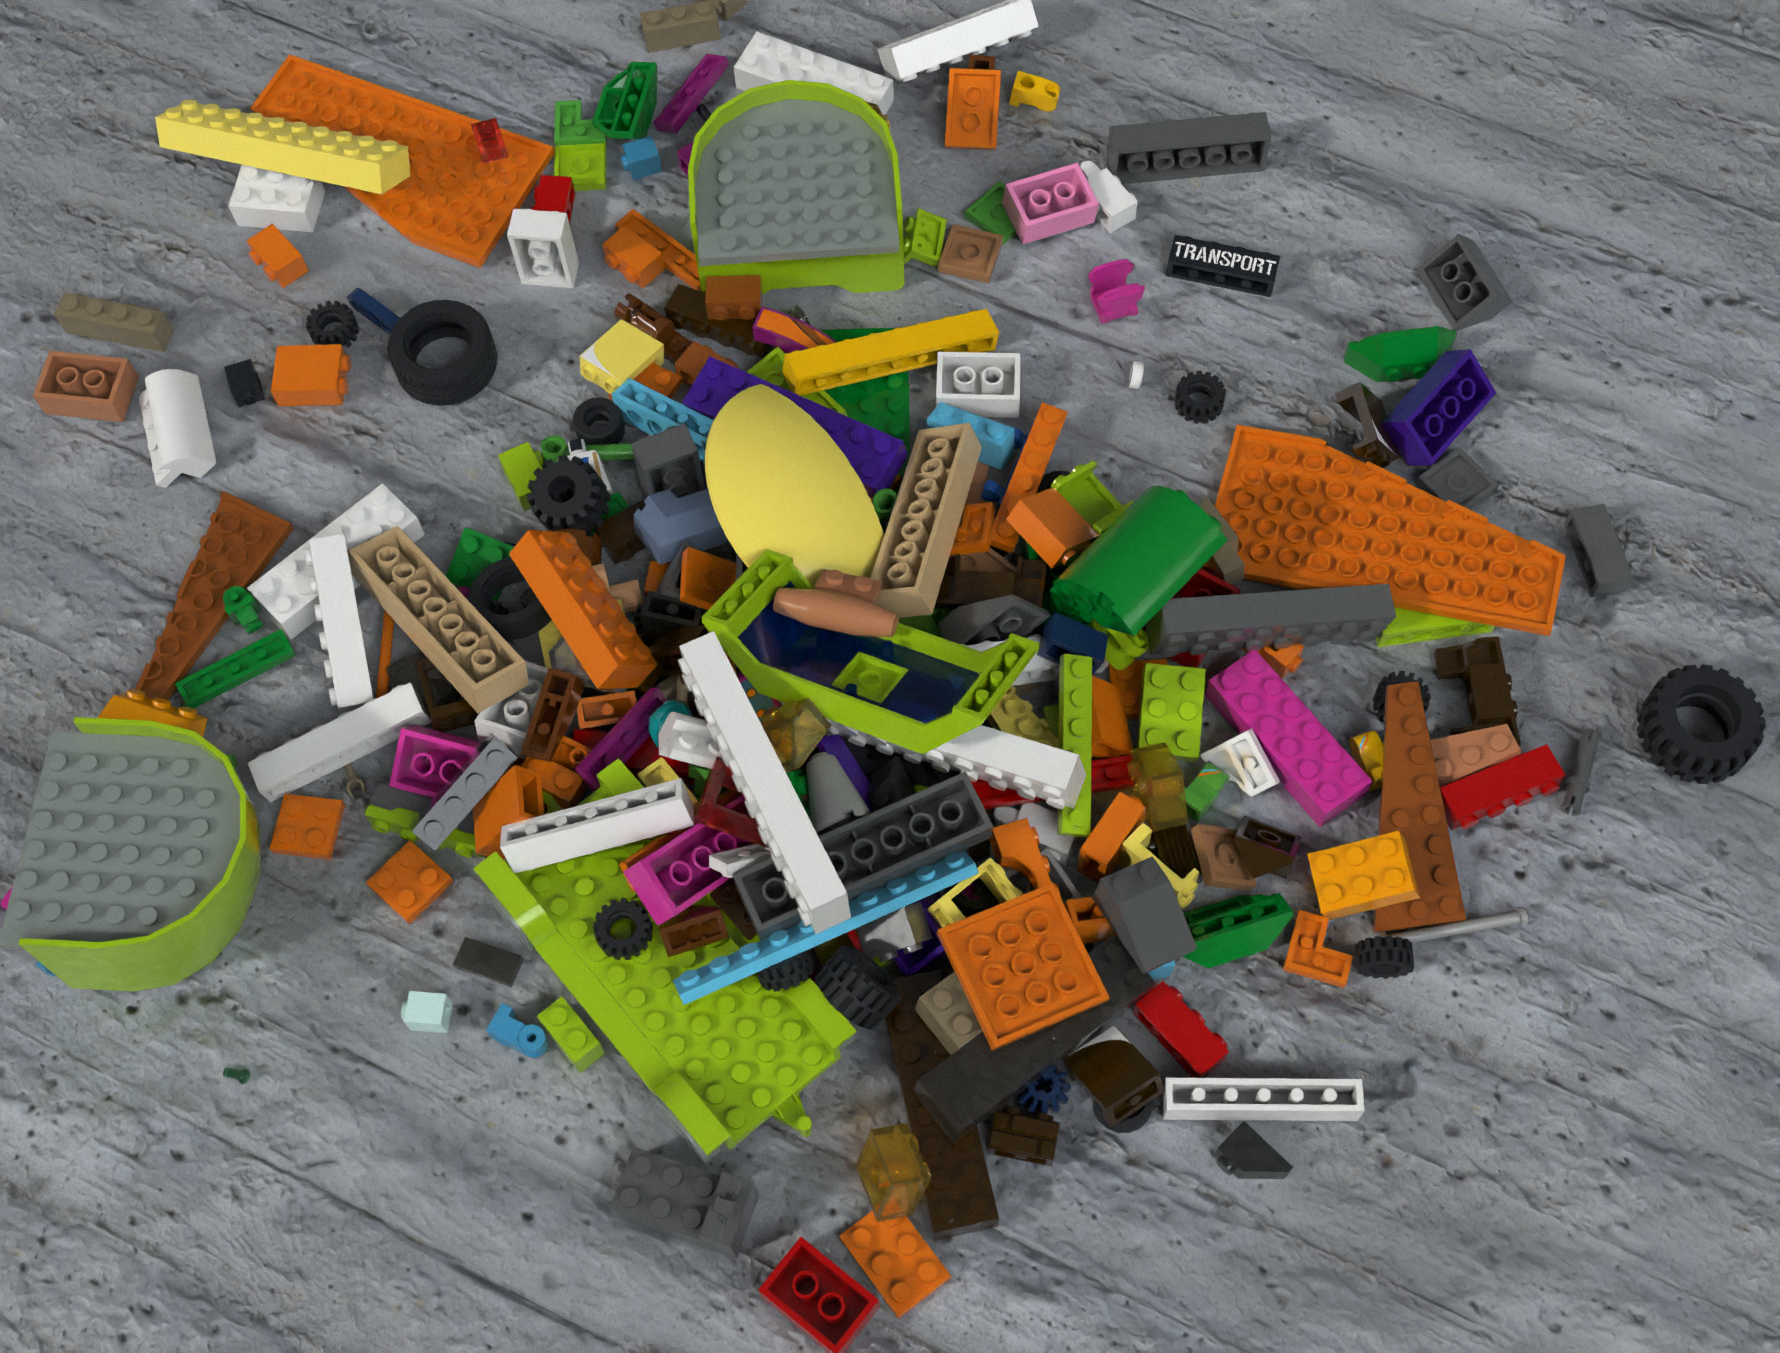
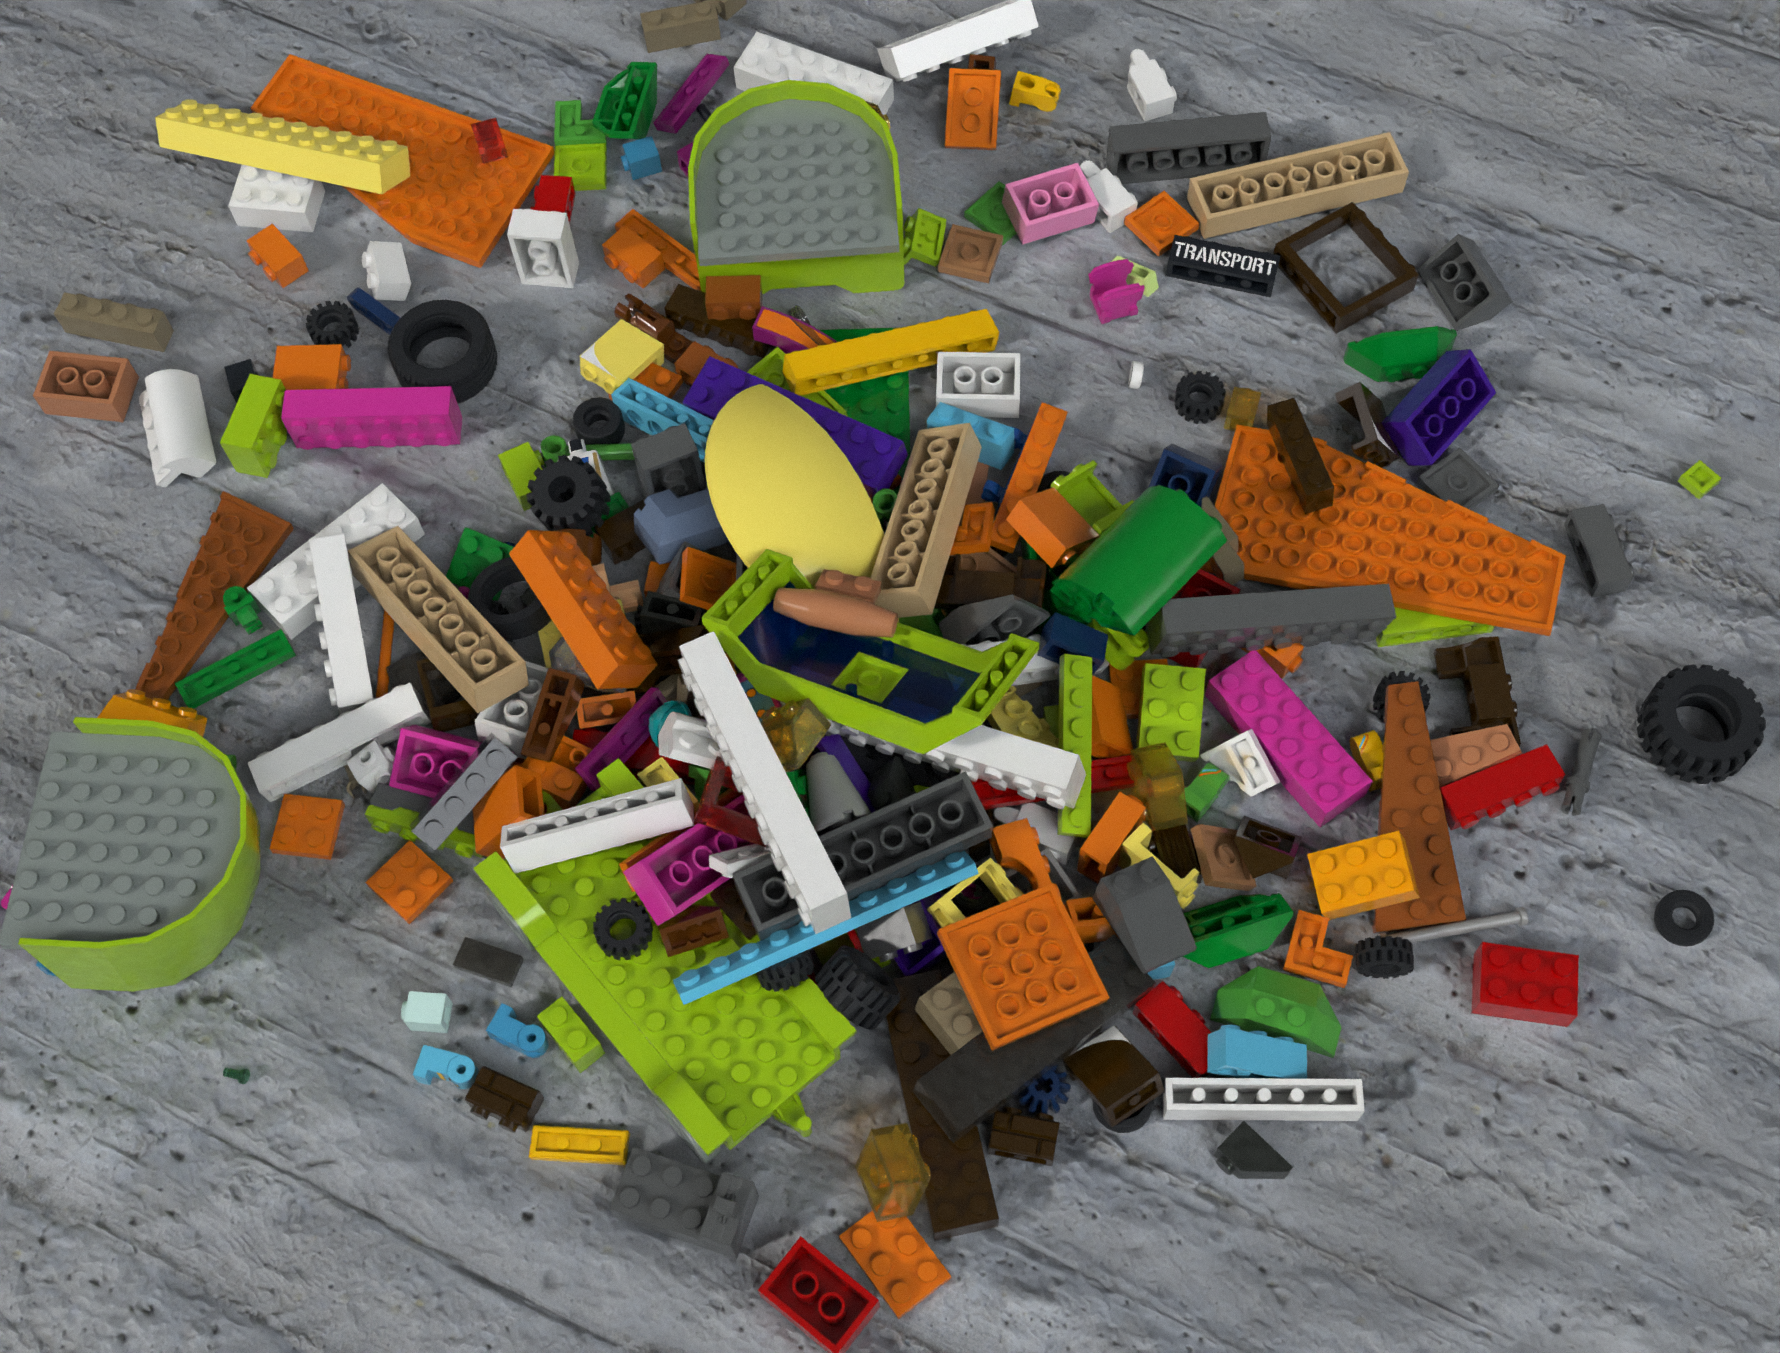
none -> lime brick [220,374,287,478]
none -> dark pink brick [281,386,462,450]
none -> white brick [346,740,396,794]
none -> white brick [362,241,411,301]
none -> medium azure leg [413,1045,479,1089]
none -> dark brown brick [465,1066,544,1133]
none -> yellow tile [529,1125,630,1165]
none -> yellowish green piece [1111,255,1159,297]
none -> orange plate [1124,191,1199,257]
none -> white hinge [1127,49,1177,122]
none -> dark blue slope [1148,444,1223,508]
none -> tan brick [1187,132,1409,239]
none -> medium azure brick [1207,1025,1307,1079]
none -> bright green wedge [1210,966,1341,1058]
none -> clear yellow brick [1224,387,1261,431]
none -> dark brown brick [1267,398,1334,514]
none -> dark brown window [1273,202,1419,334]
none -> red brick [1471,942,1579,1027]
none -> black tyre [1654,890,1714,947]
none -> lime plate [1678,460,1722,500]

